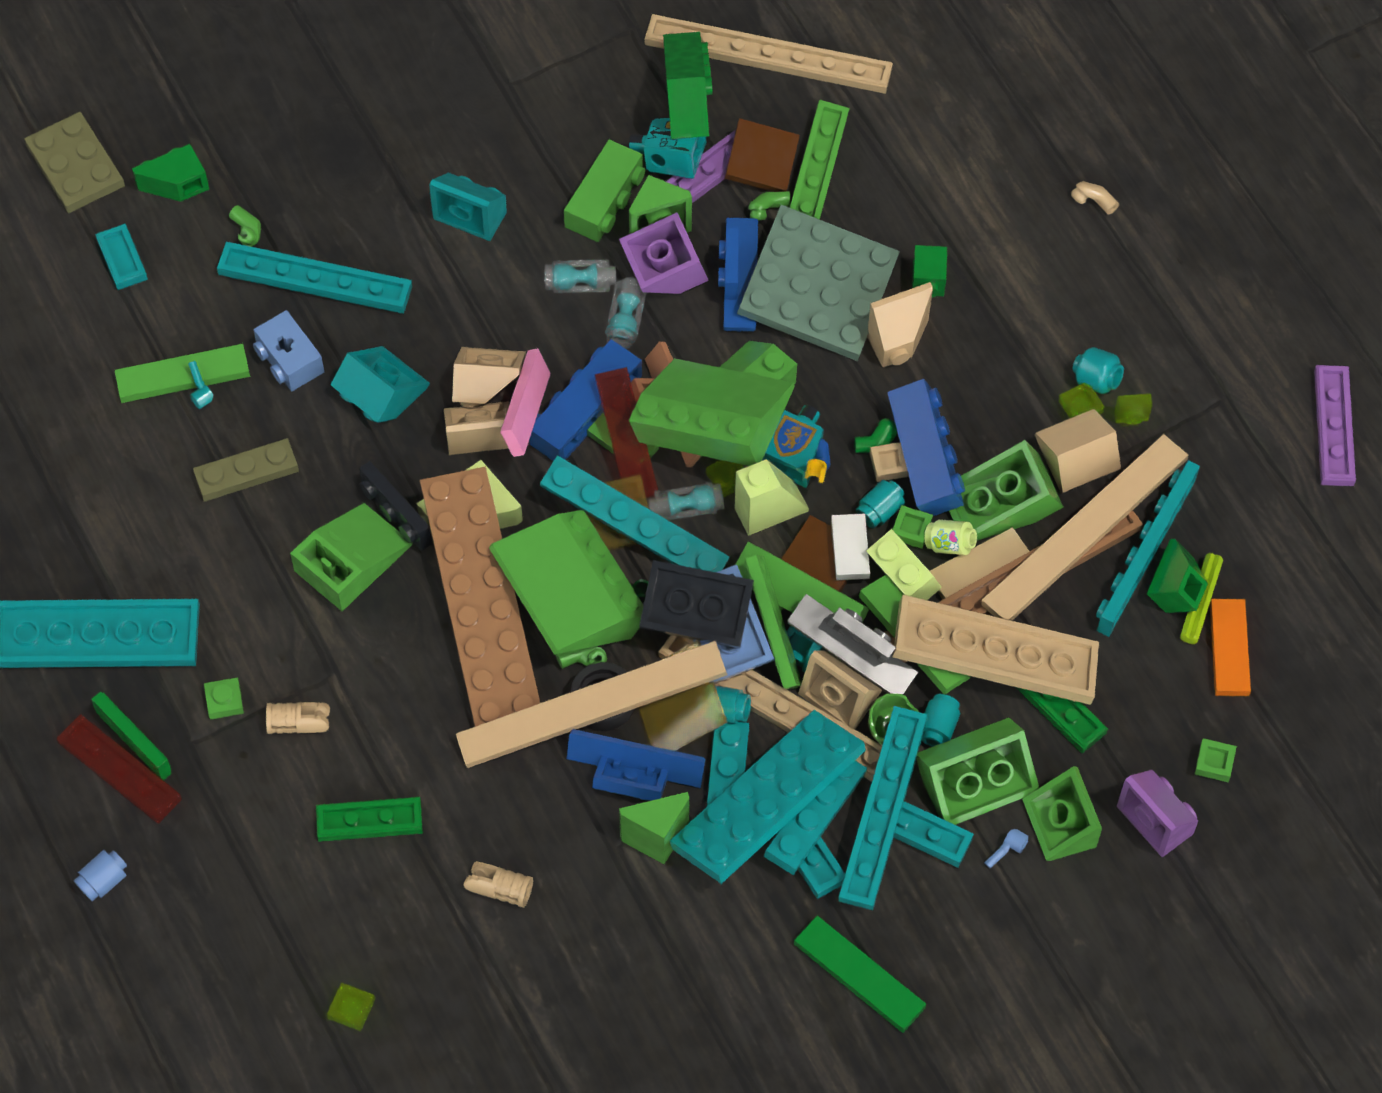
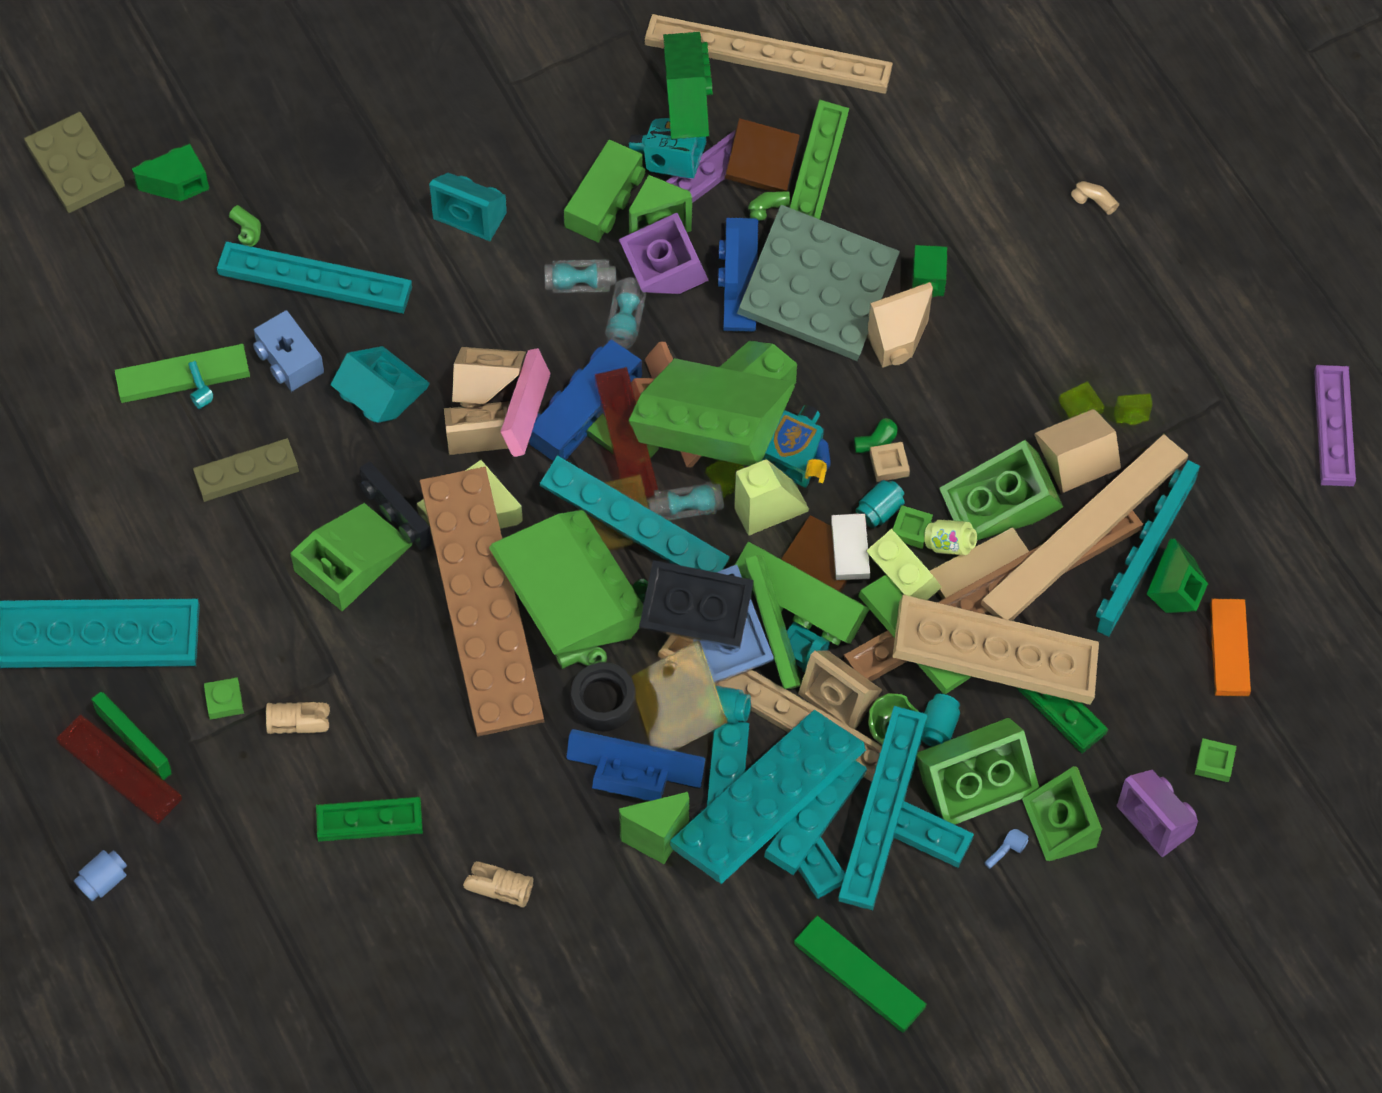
teal tile [95,224,148,290] -> none
clear neon green plate [327,982,375,1031] -> none
tan tile [456,641,727,768] -> none
bracket [787,594,918,695] -> none
blue brick [888,379,965,516] -> none
teal head [1073,347,1124,394] -> none
lime axle [1180,553,1223,644] -> none

